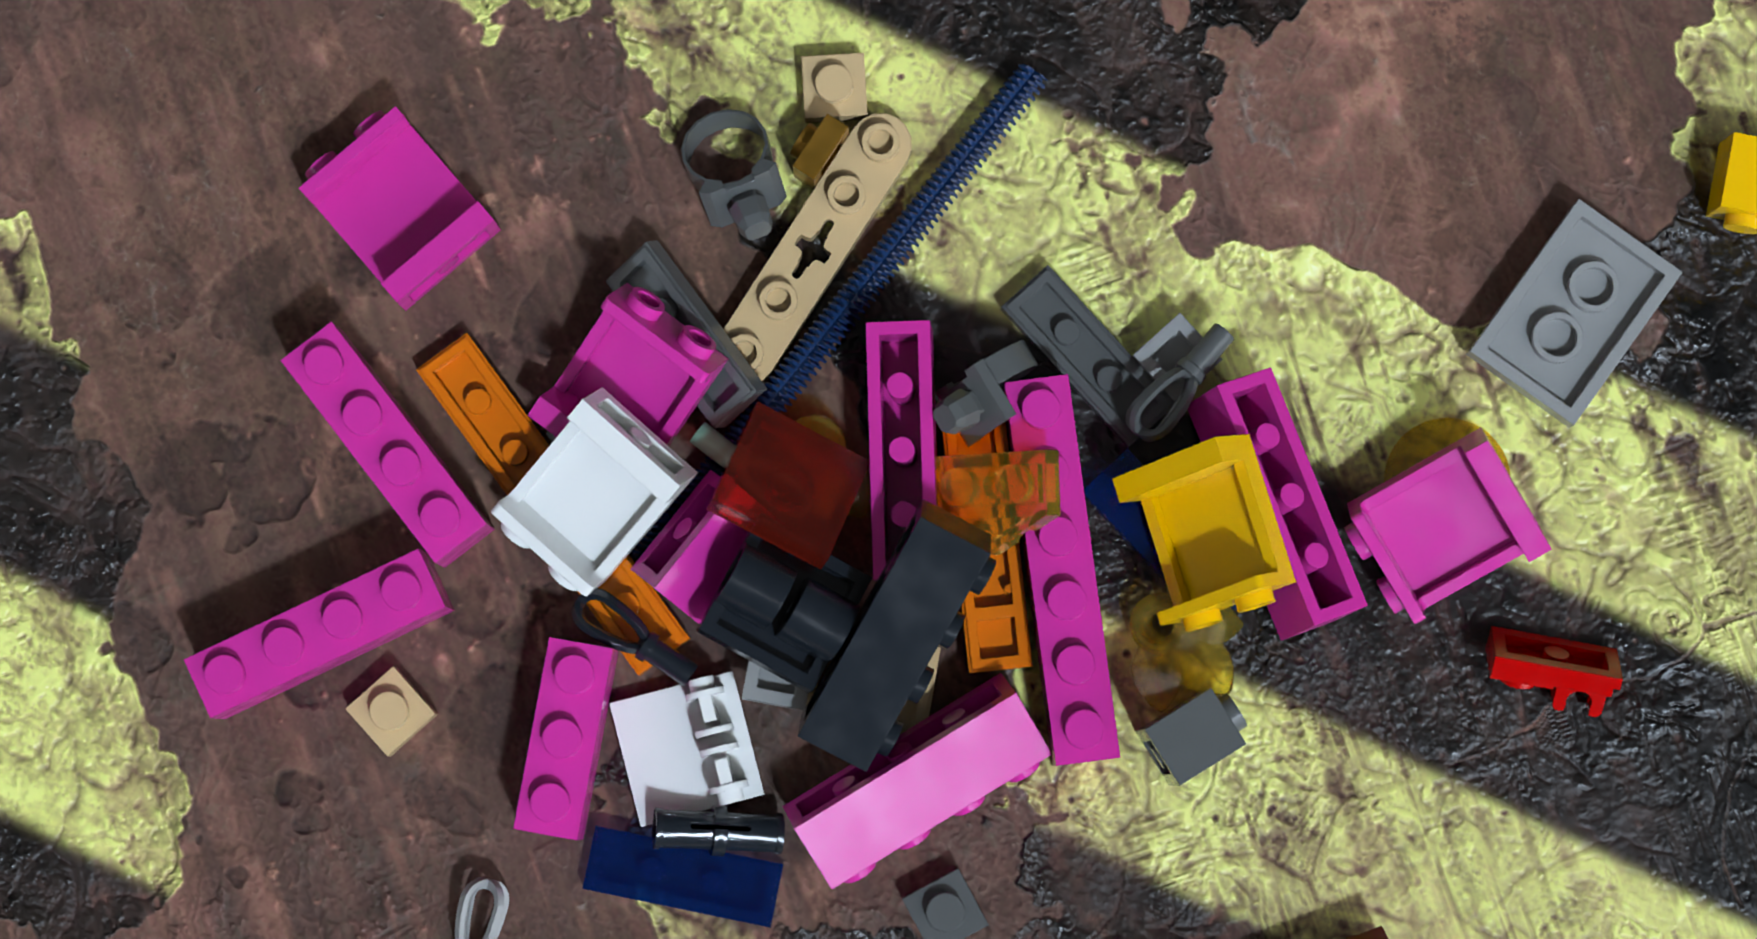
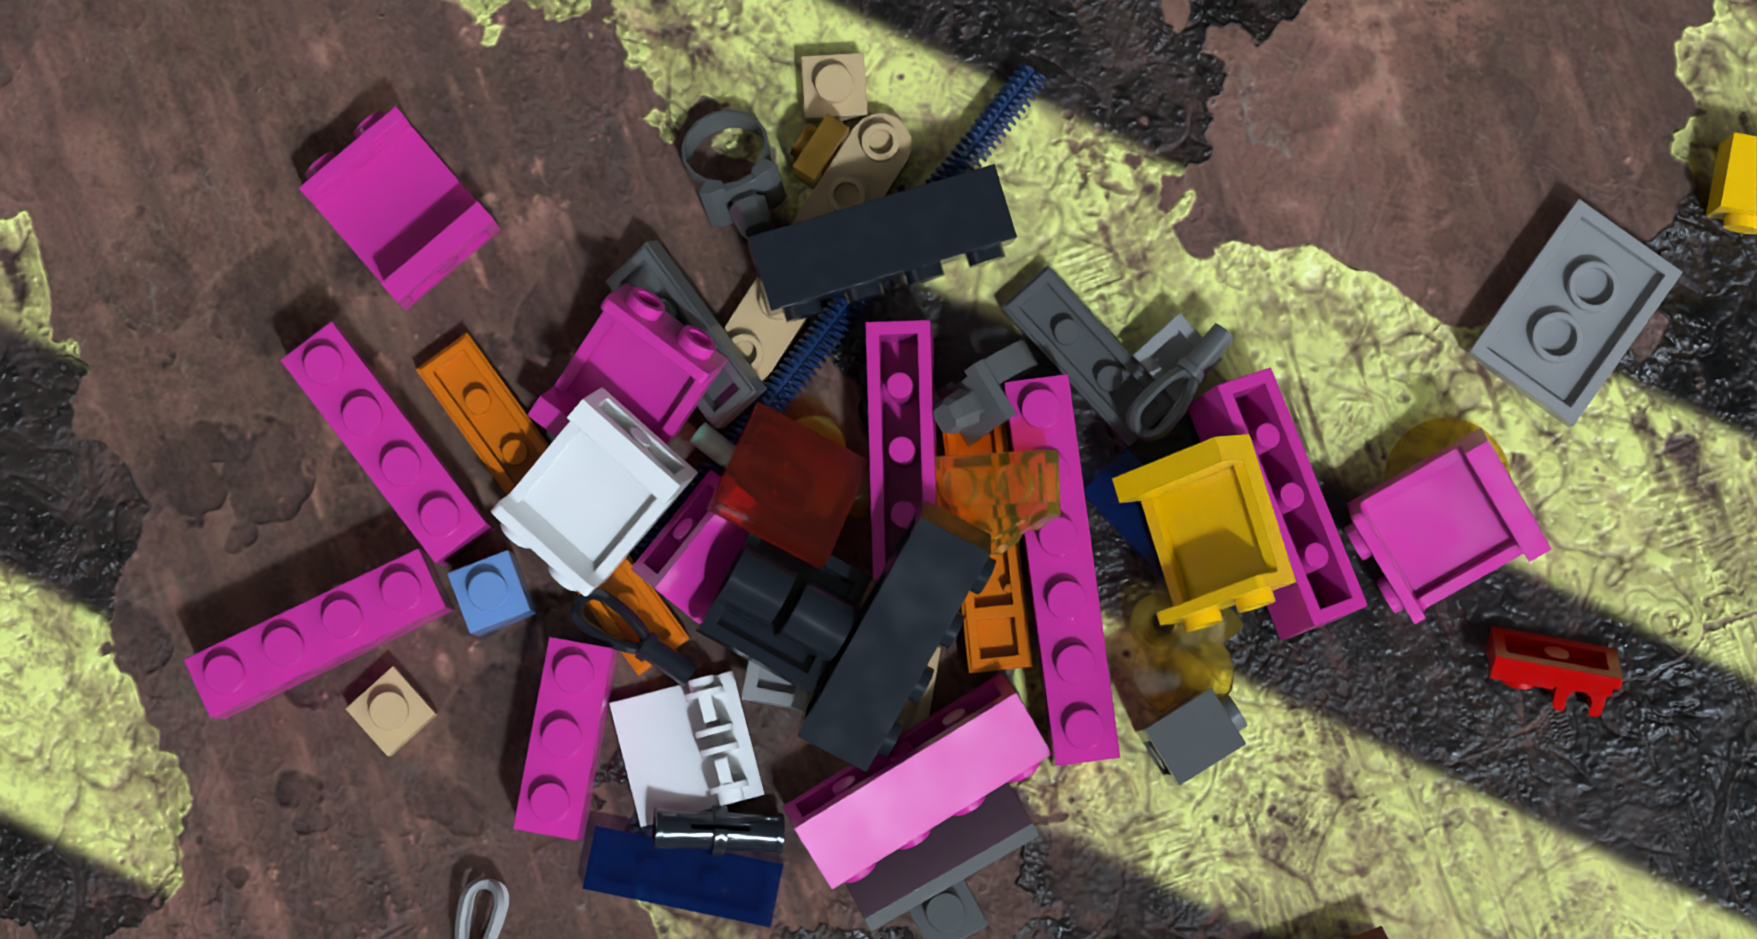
none -> medium blue brick [447,550,538,637]
none -> black brick [747,164,1017,323]
none -> dark grey tile [845,782,1039,932]

